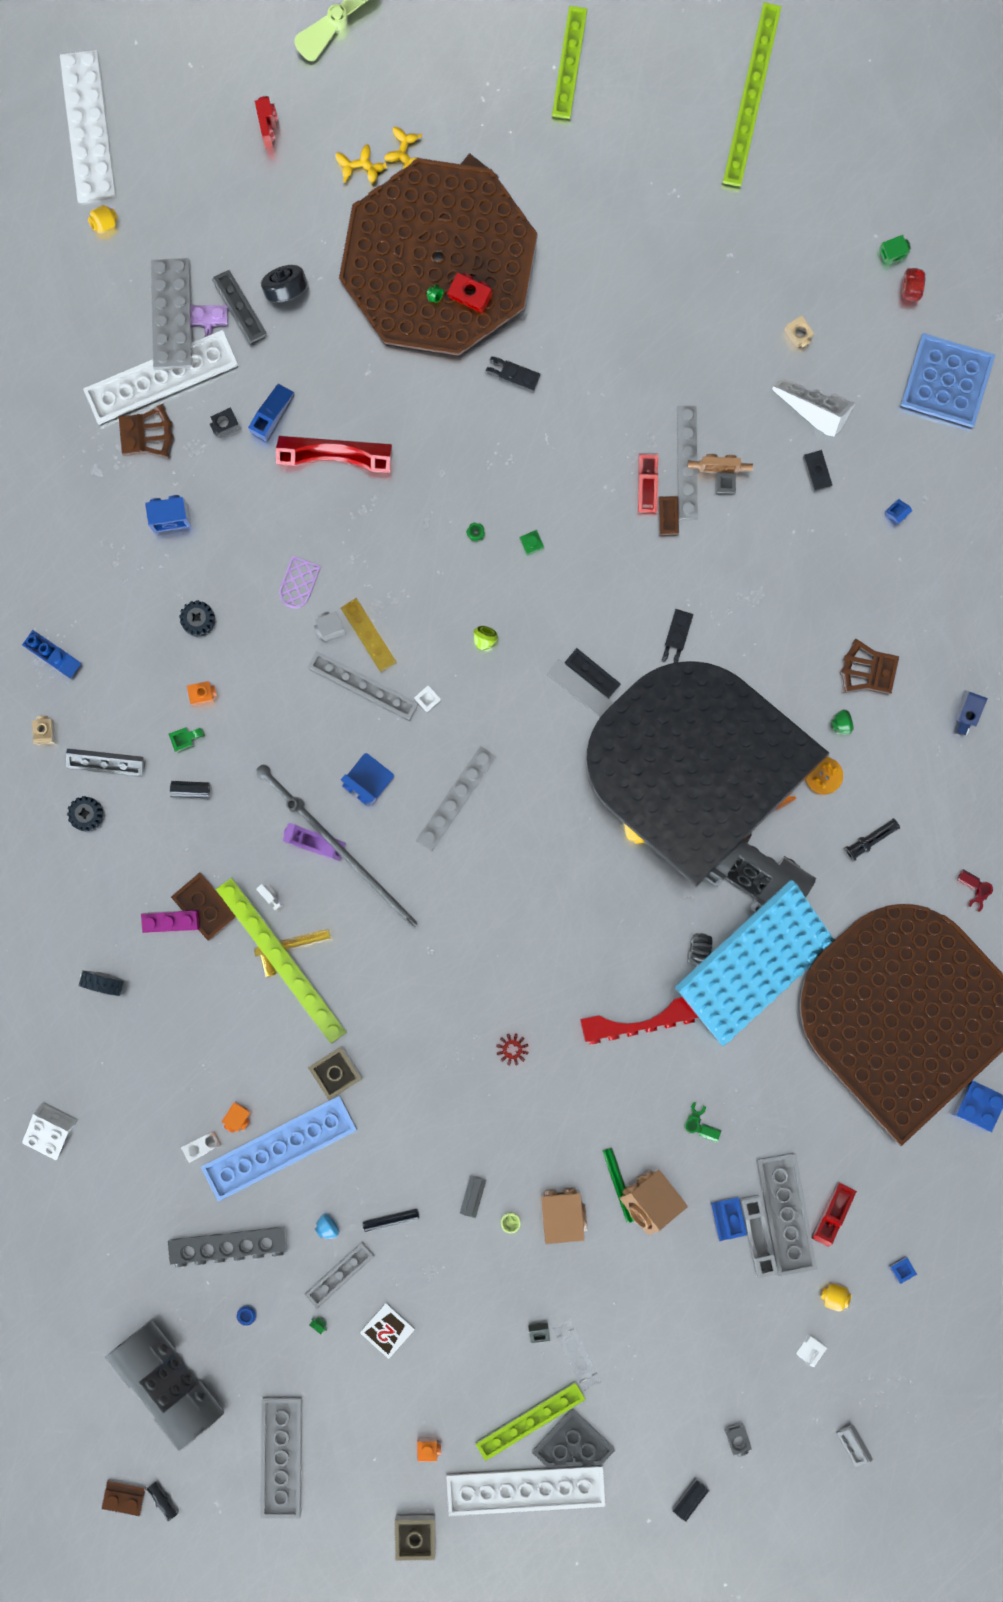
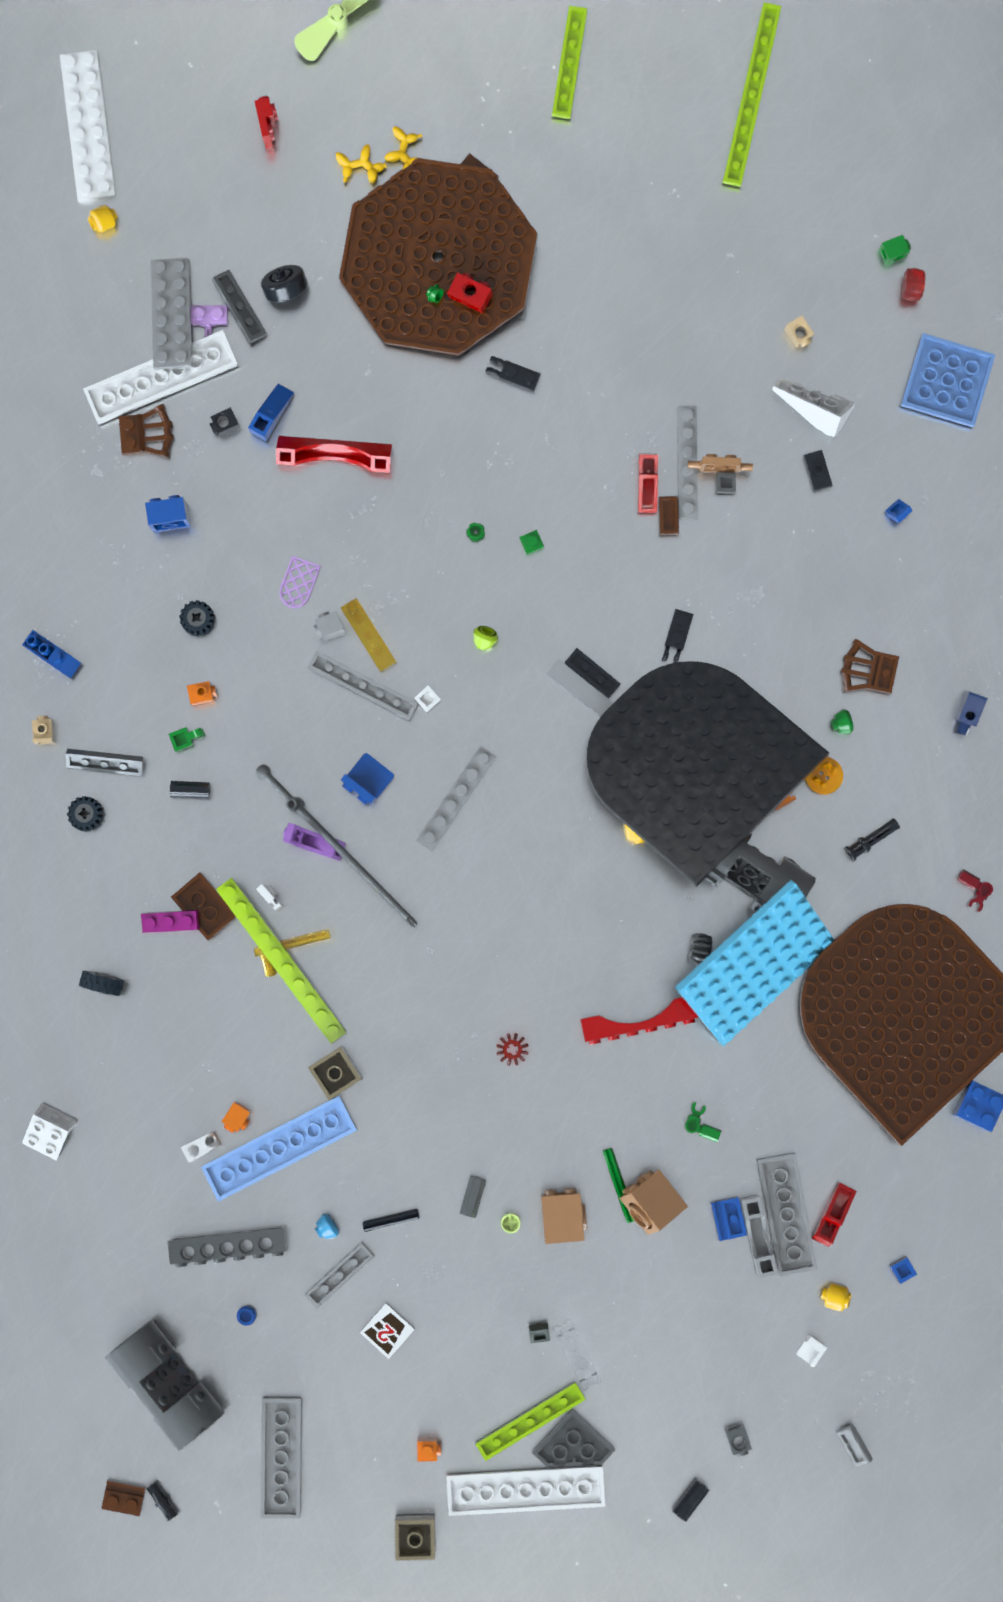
green plate [309,1317,327,1334] -> none

